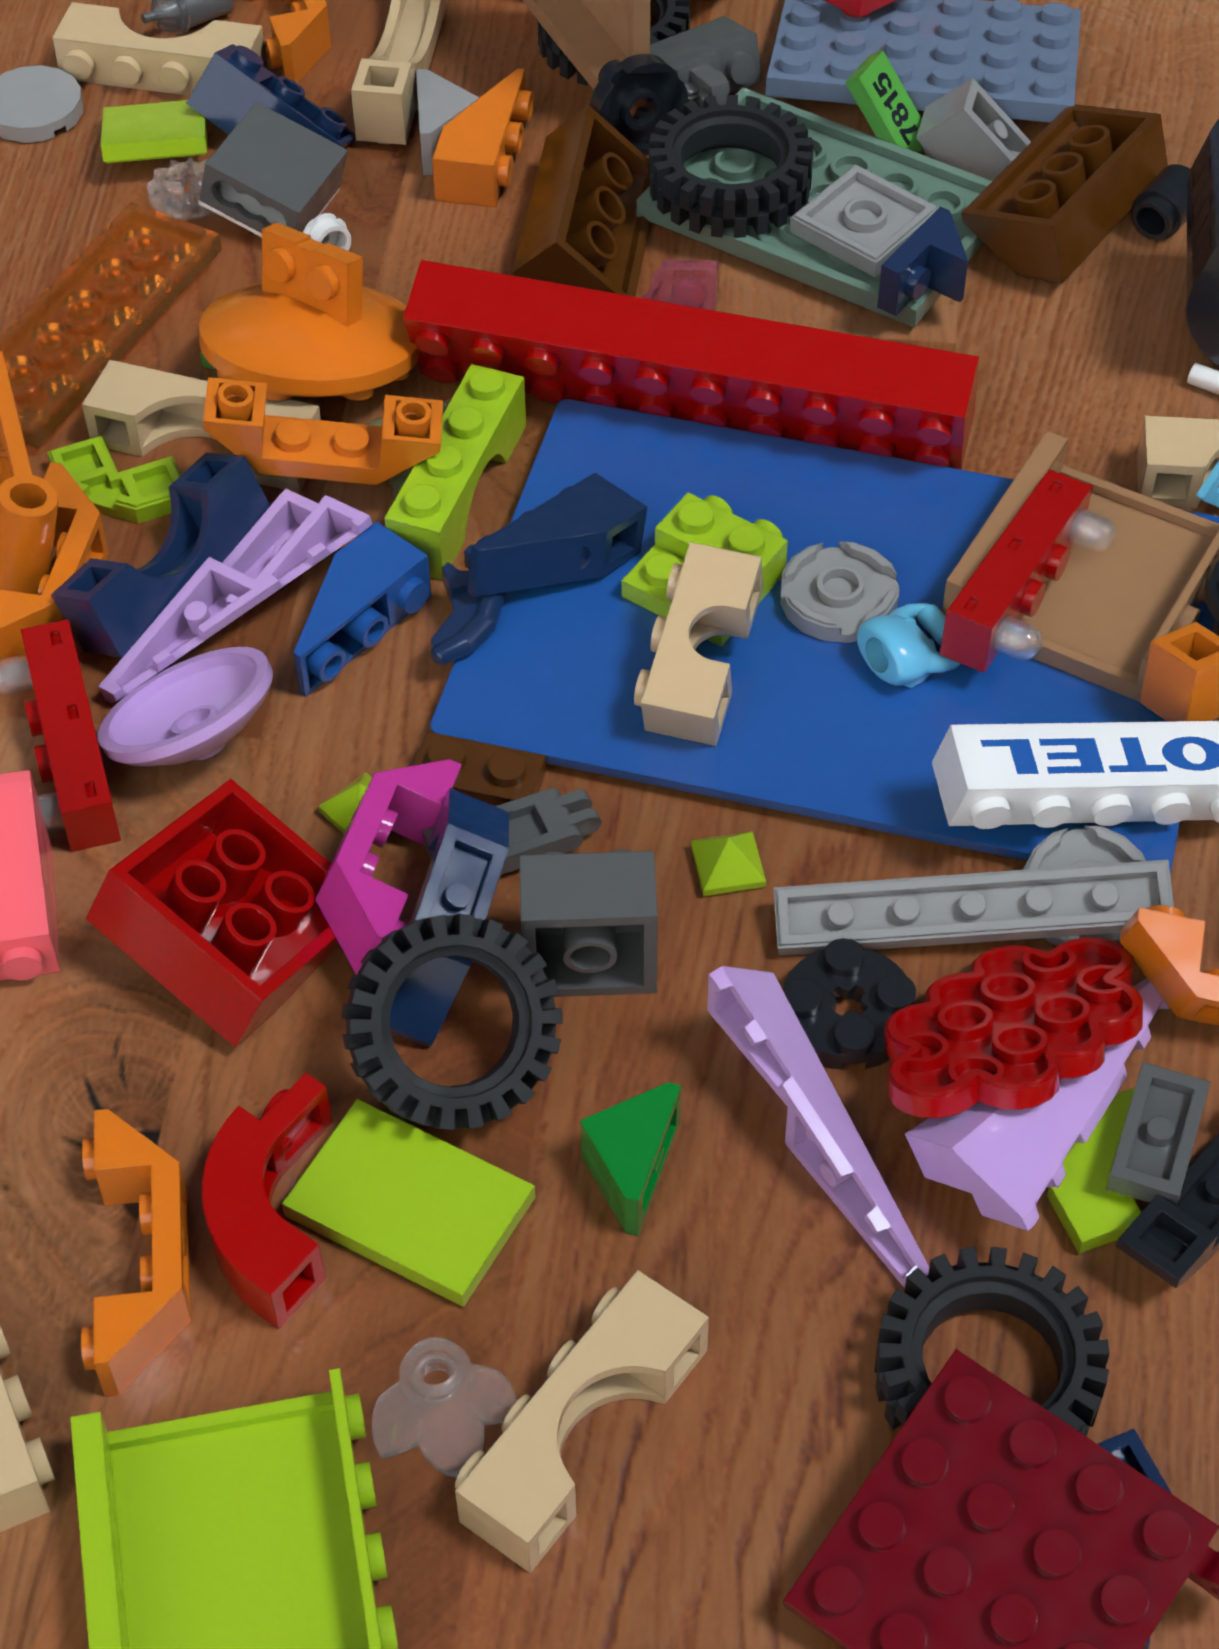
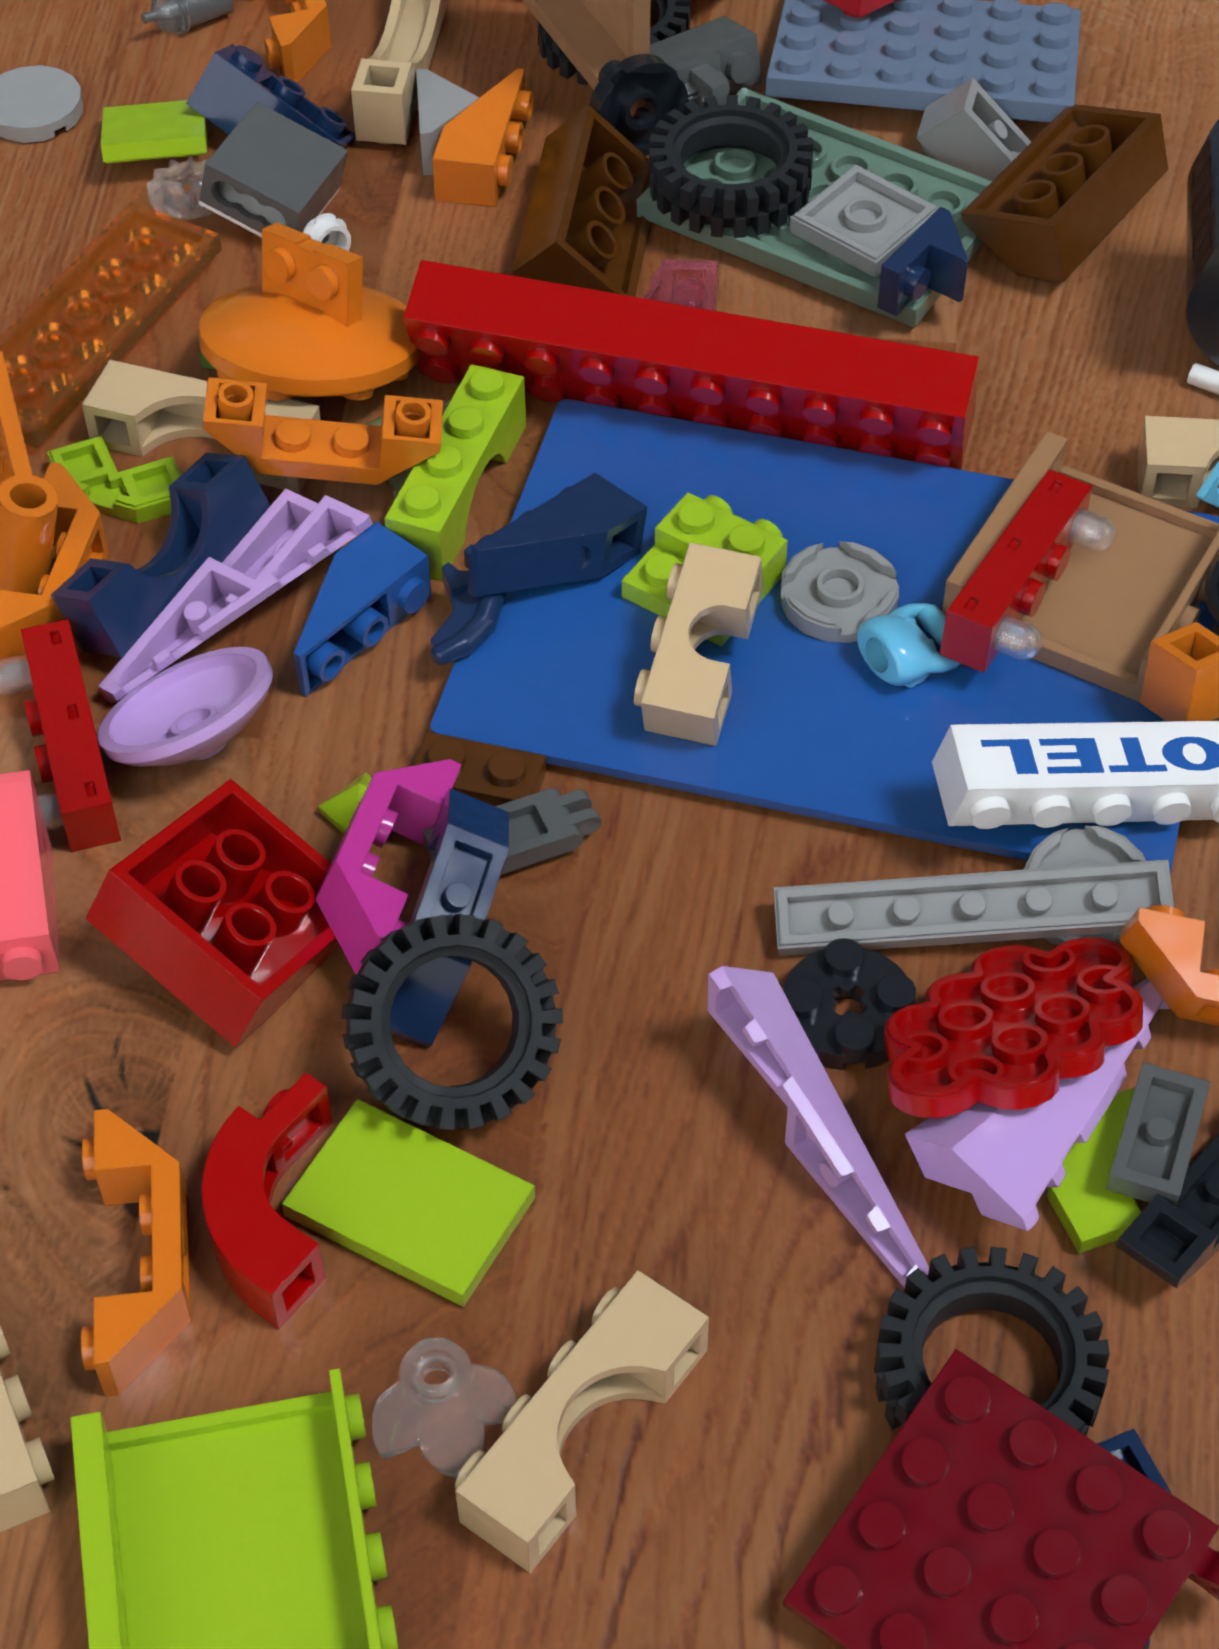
tan arch [52,2,267,96] -> none
dark grey brick [520,849,658,997] -> none
green slope [580,1082,681,1236] -> none
lime slope [690,831,766,897] -> none
bright green tile [845,50,923,153] -> none
black brick [1132,164,1191,240] -> none

